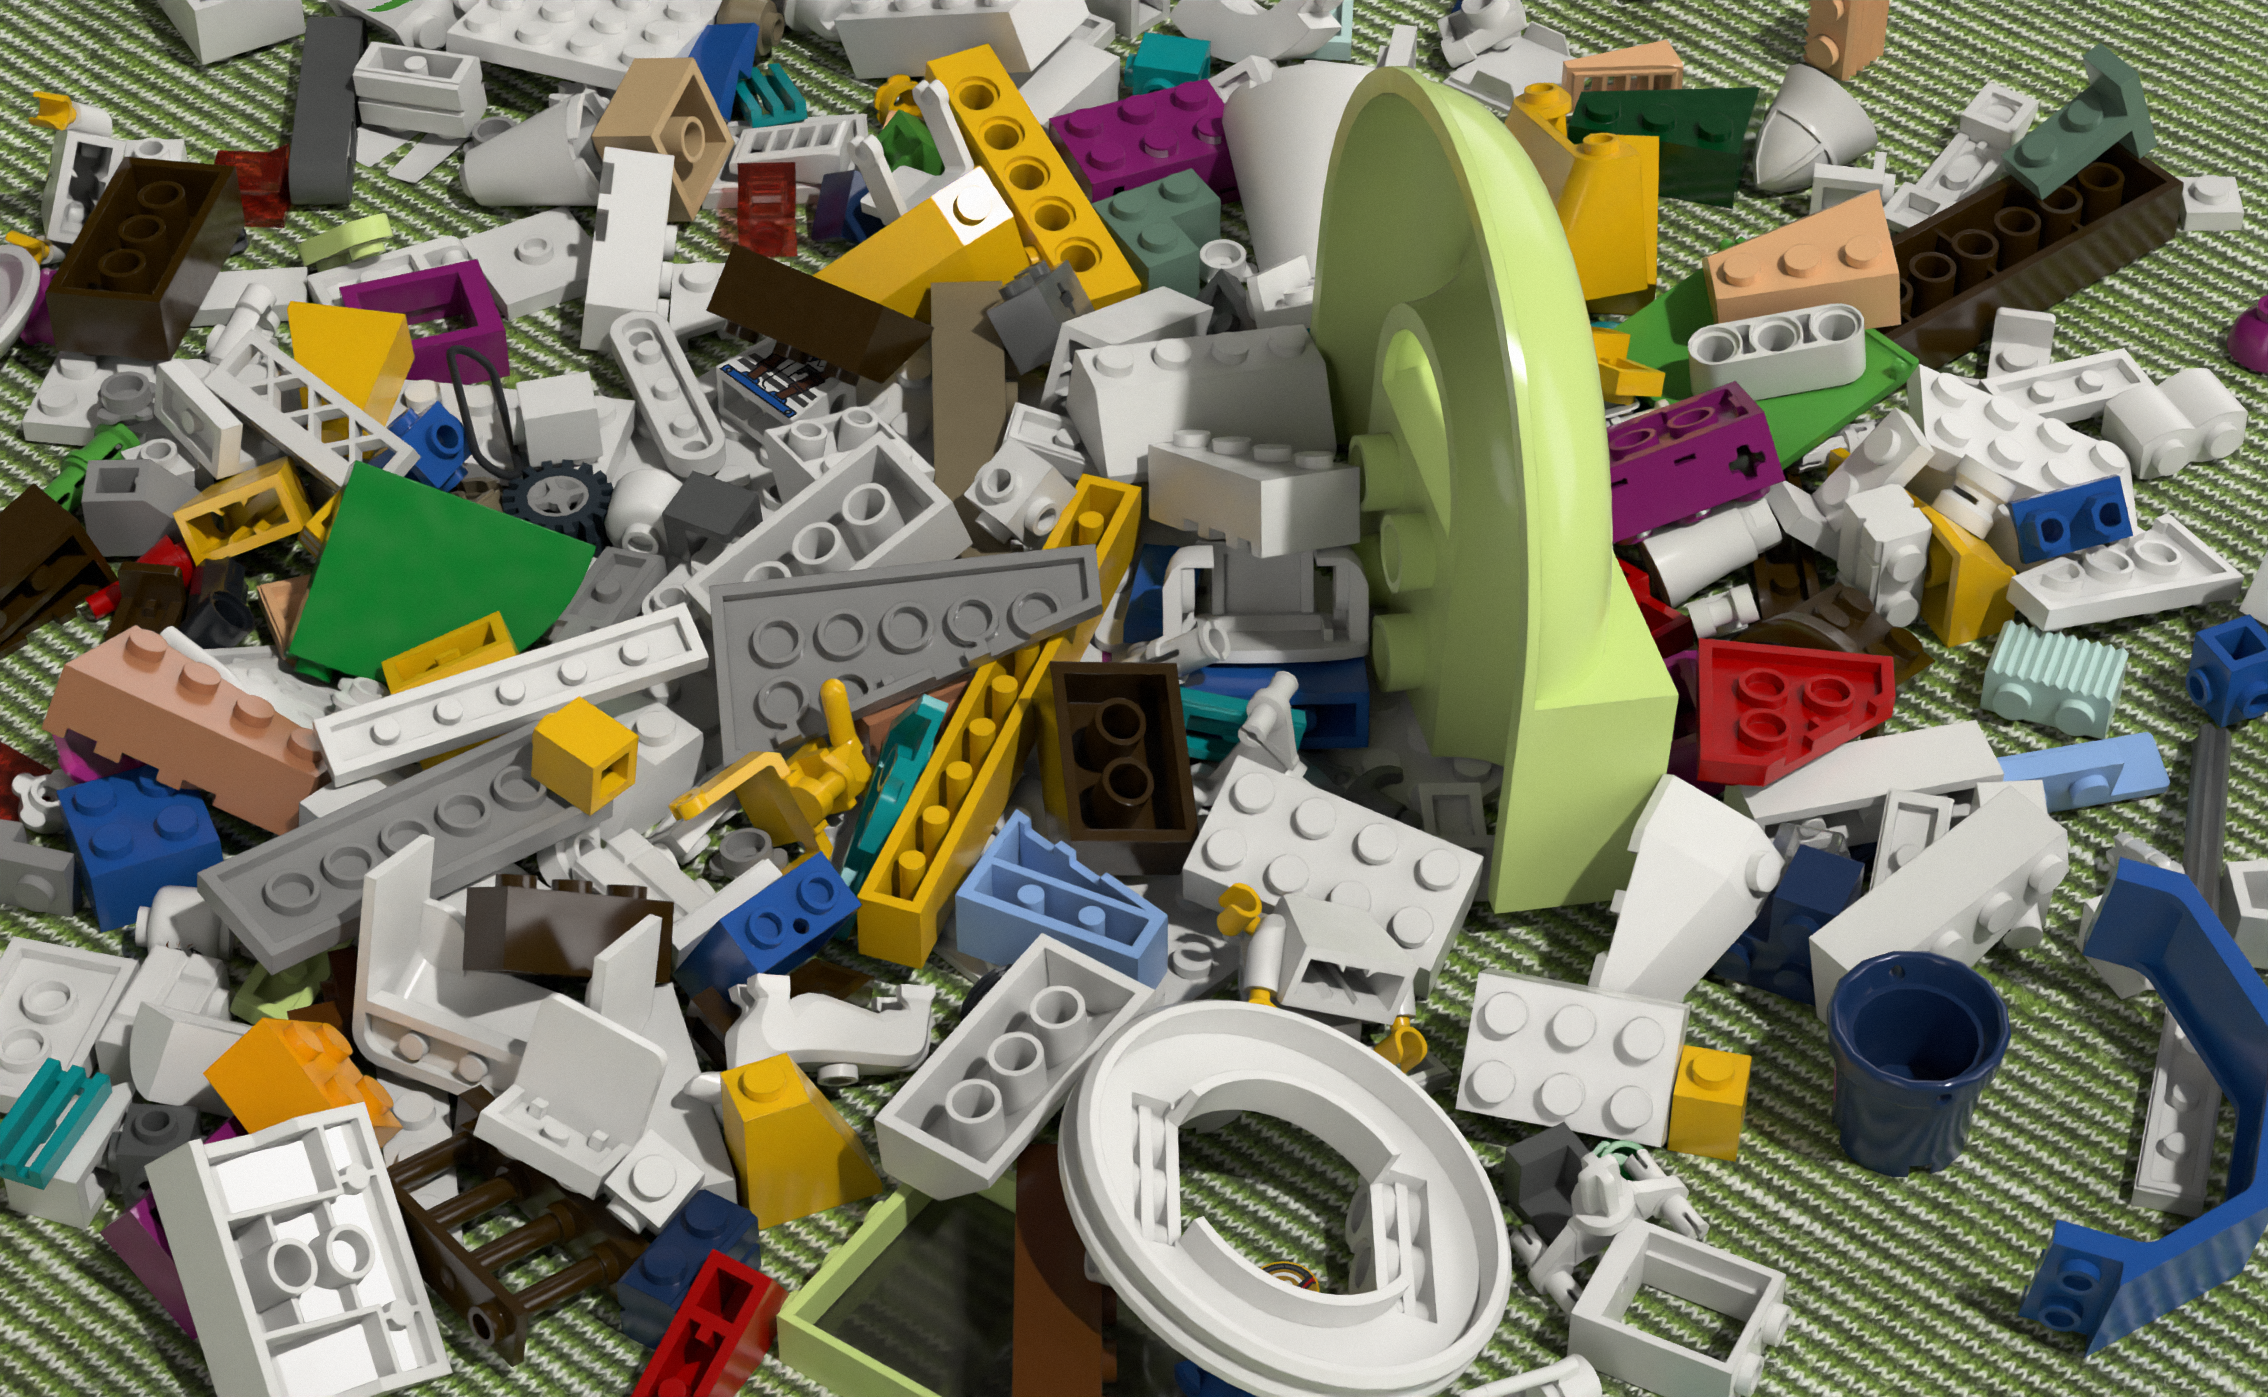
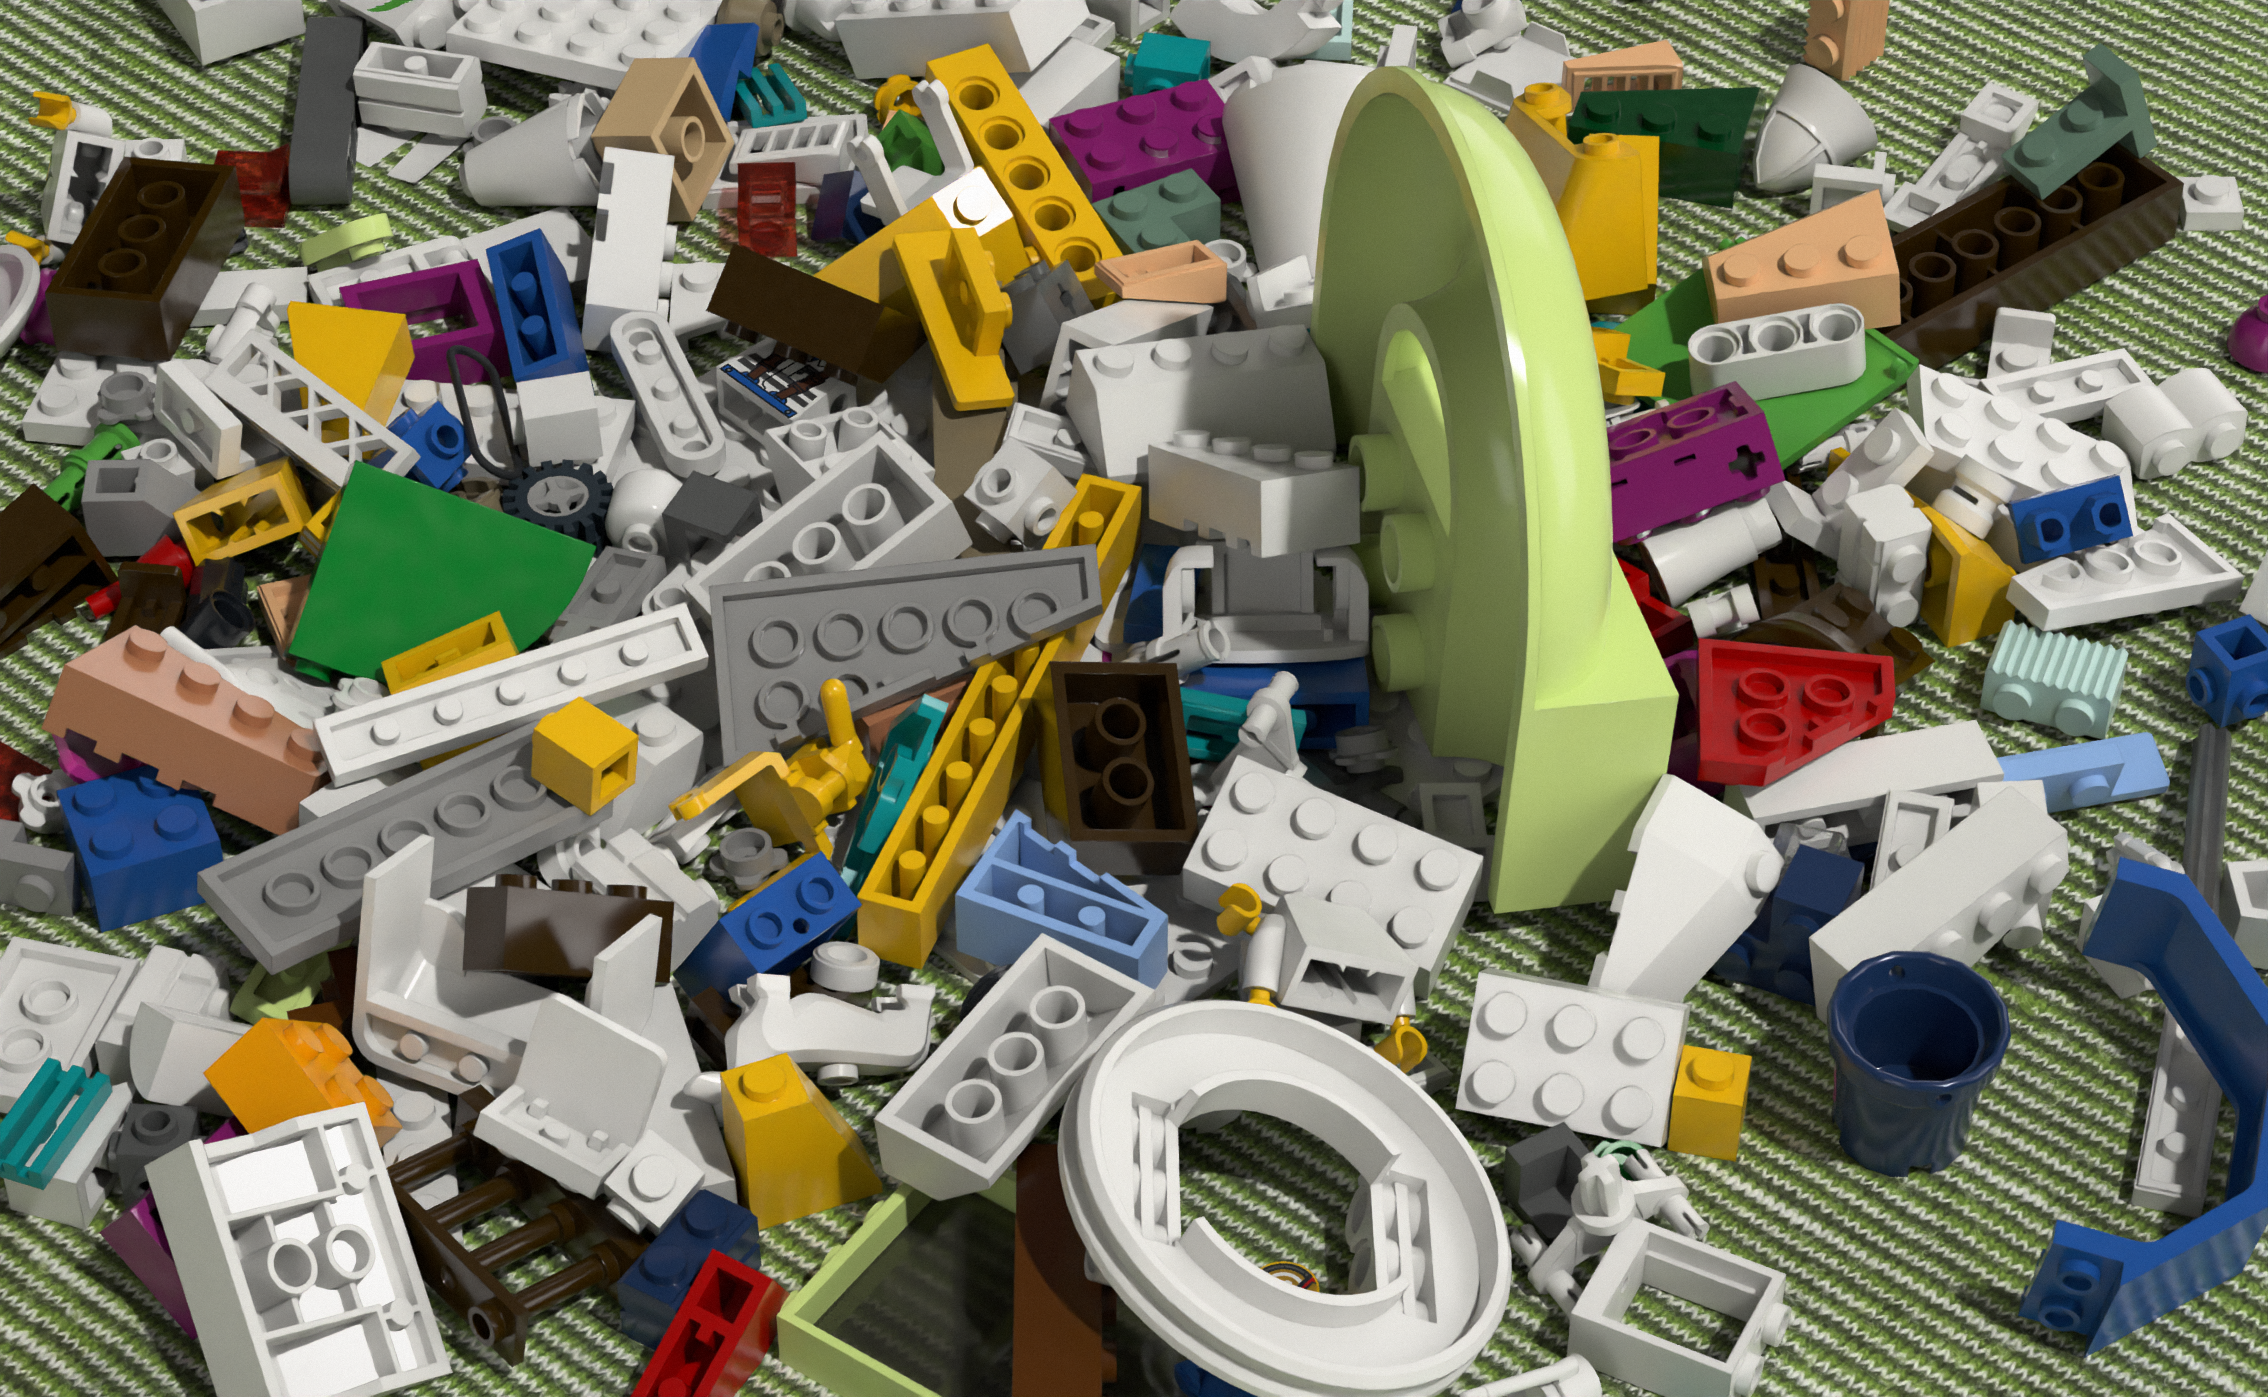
white head [135,885,235,961] -> none
white tile [670,858,783,974] -> none
none -> blue brick [485,228,595,396]
none -> white tile [810,941,880,993]
none -> yellow bracket [892,227,1014,411]
none -> light nougat slope [1094,240,1227,303]
none -> light grey plate [1329,725,1399,773]

